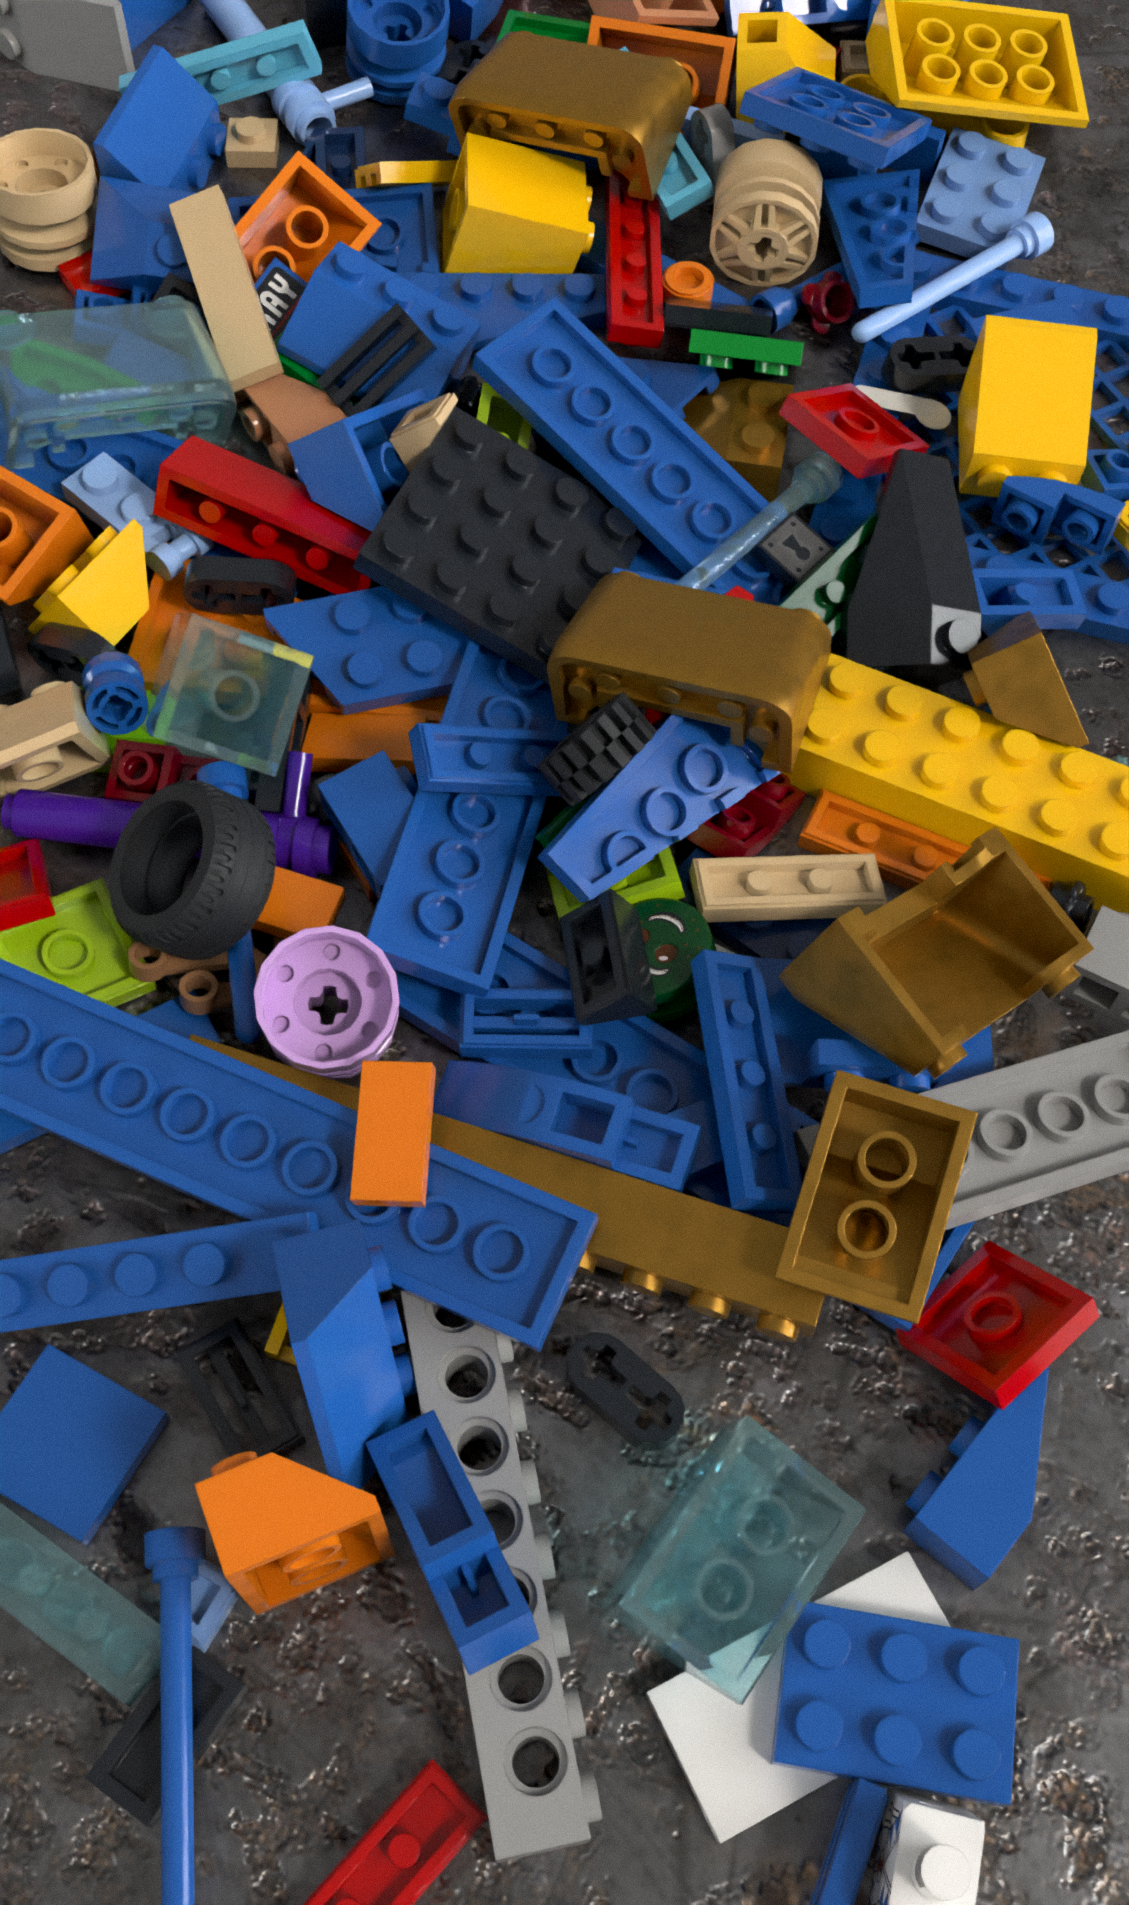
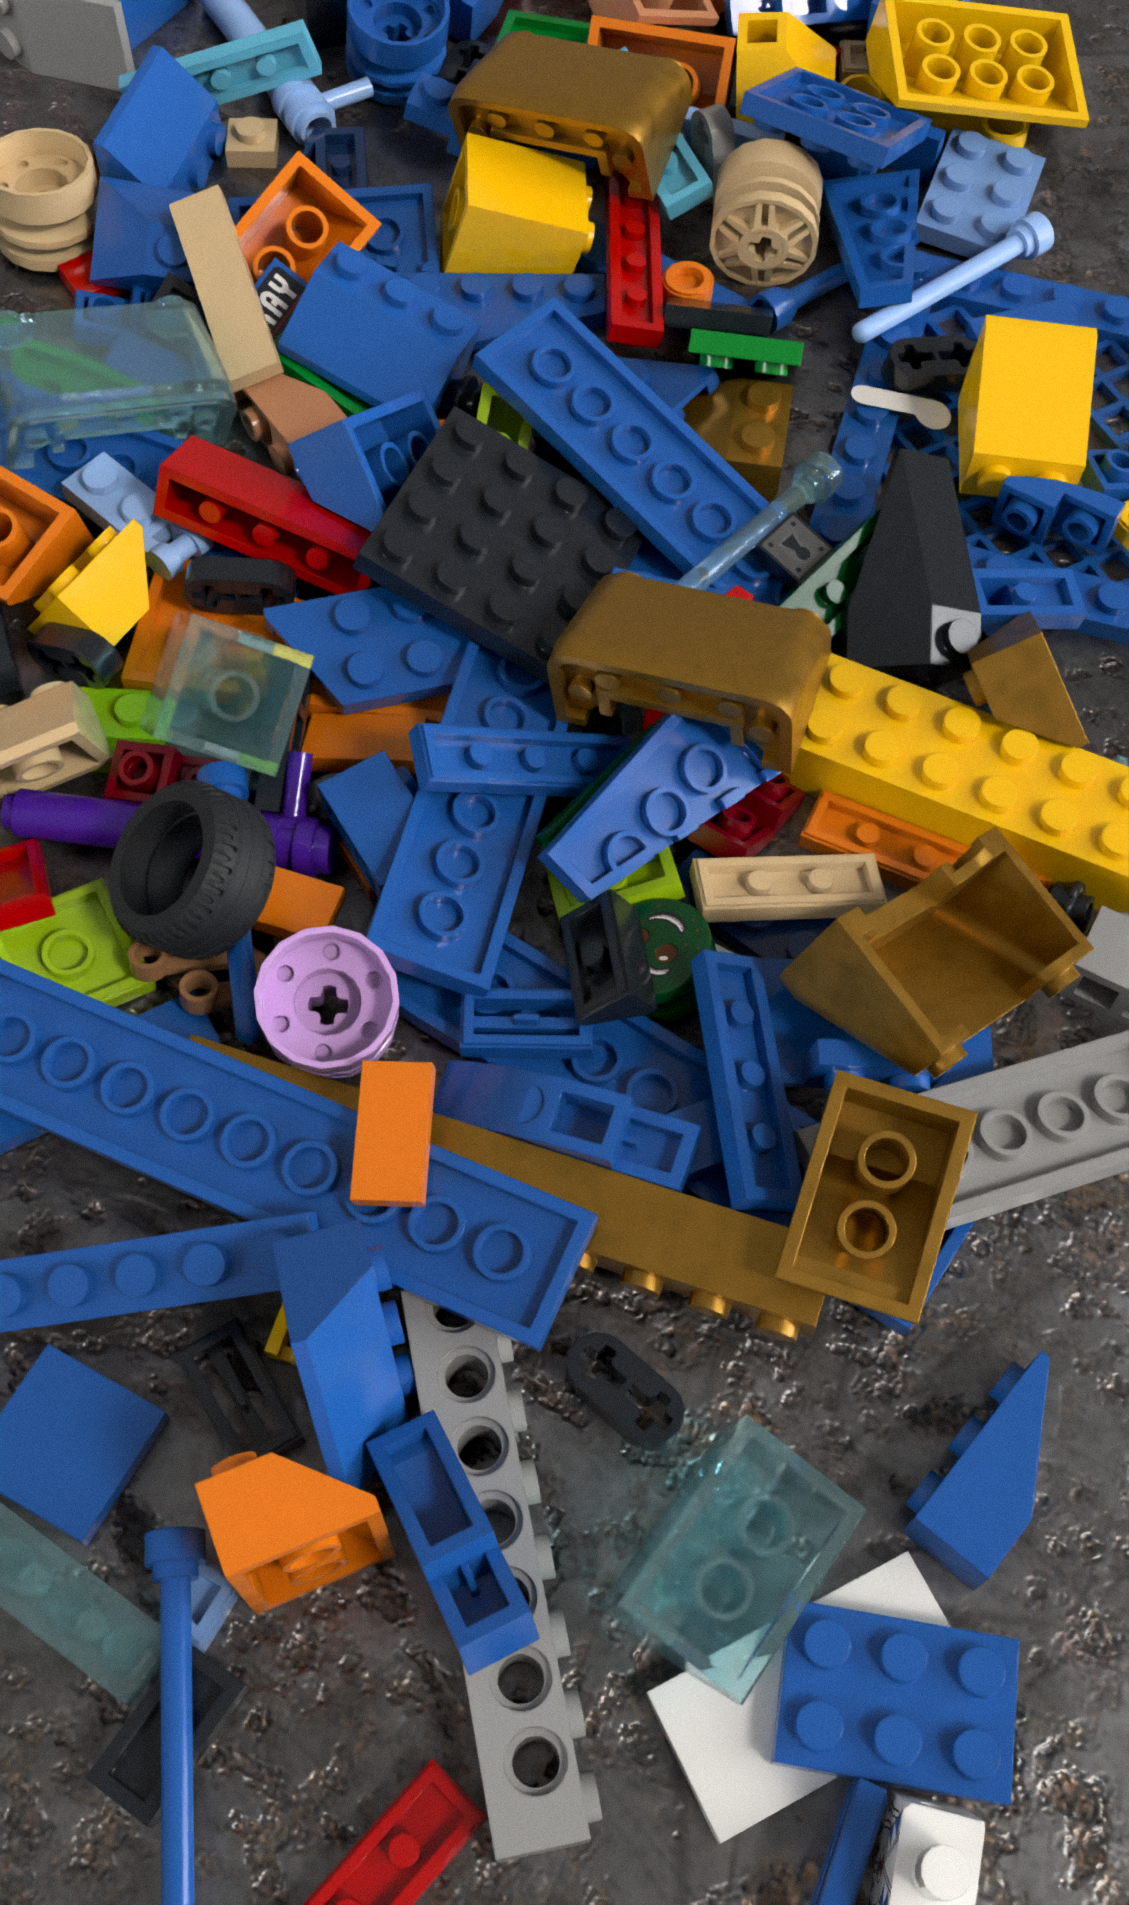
blue wheel [82,651,148,735] -> none
black tile [317,303,437,417] -> none
yellow tile [354,160,458,188] -> none
tan slope [389,393,458,473] -> none
black tyre [537,692,657,806] -> none
red tile [778,383,930,479] -> none
dark red plate [801,271,854,334] -> none
red tile [894,1240,1100,1410] -> none

